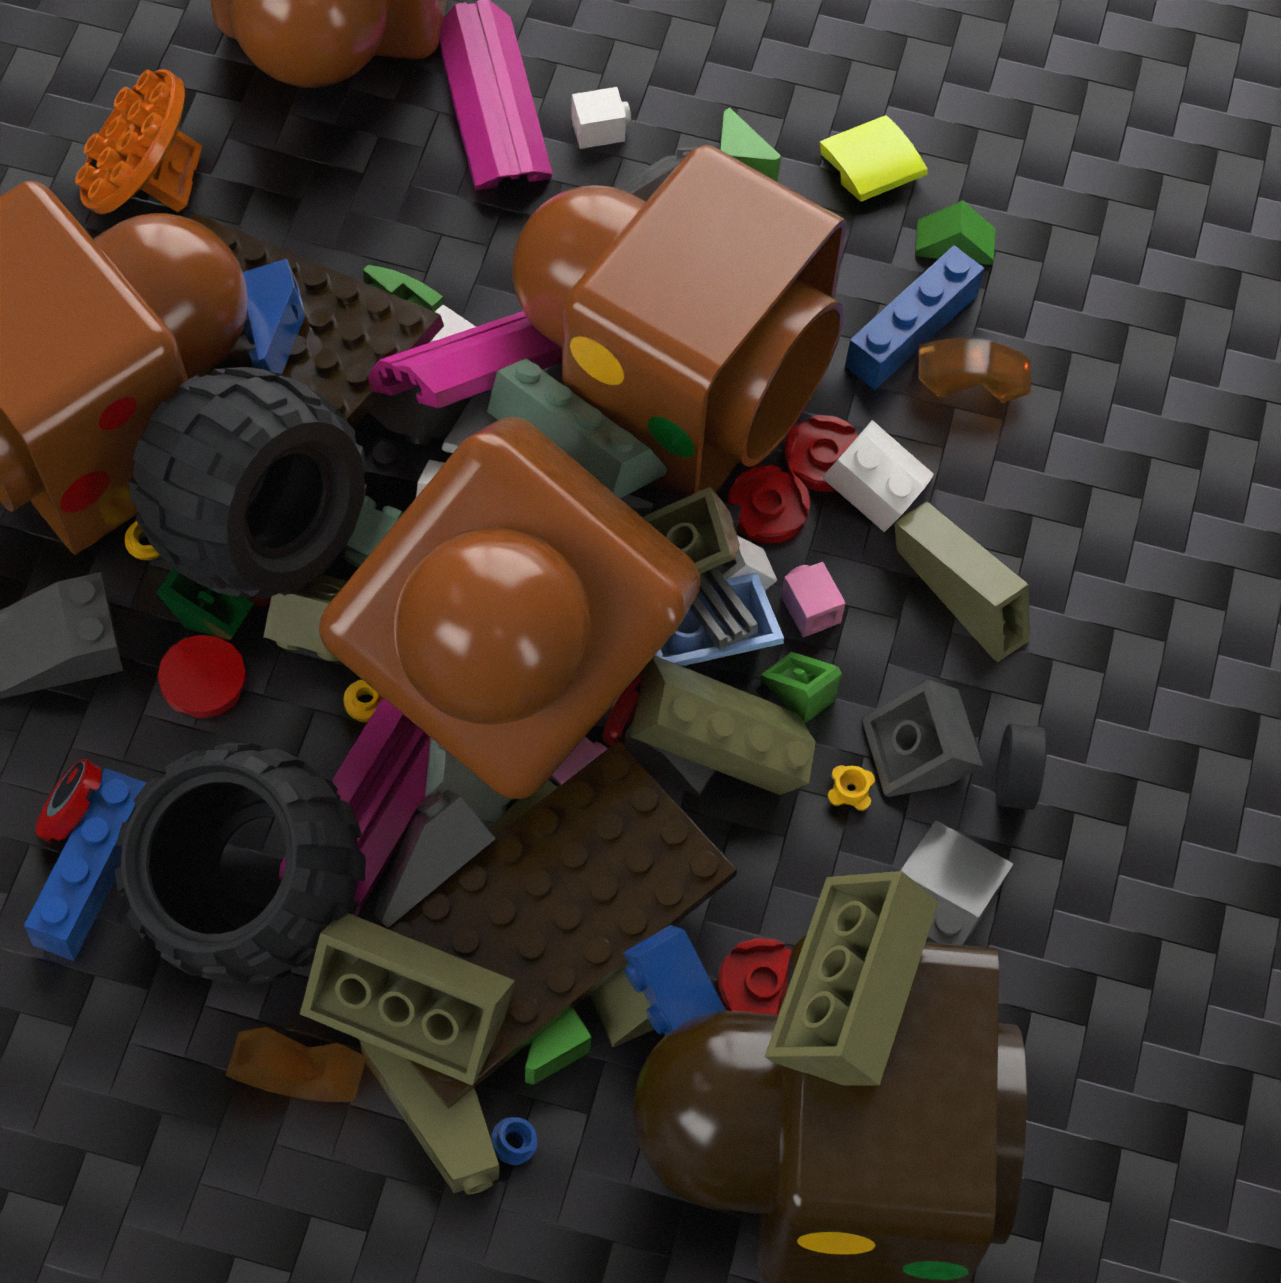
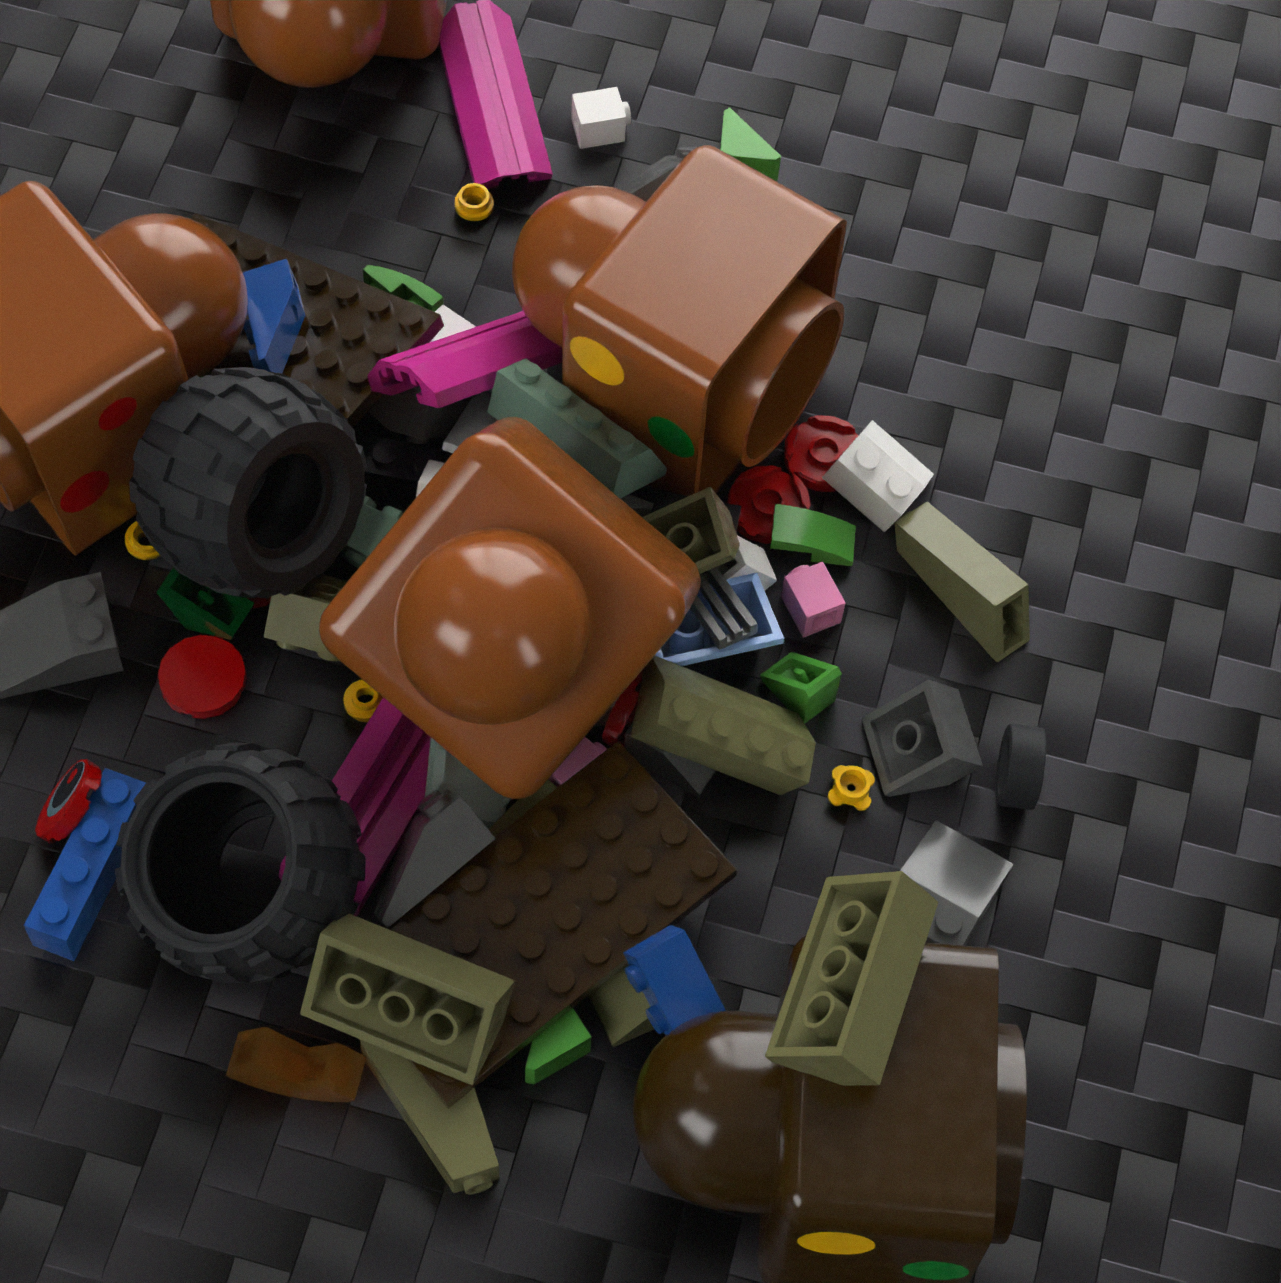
orange bracket [75,69,203,214] -> none
blue plate [490,1117,537,1165] -> none
red tile [717,938,792,1014] -> none
neon yellow slope [820,115,928,202] -> none
blue brick [845,245,985,390] -> none
bright green slope [915,200,996,265] -> none
clear orange brick [918,338,1031,403] -> none
none -> yellow plate [455,183,494,221]
none -> bright green slope [770,504,856,566]

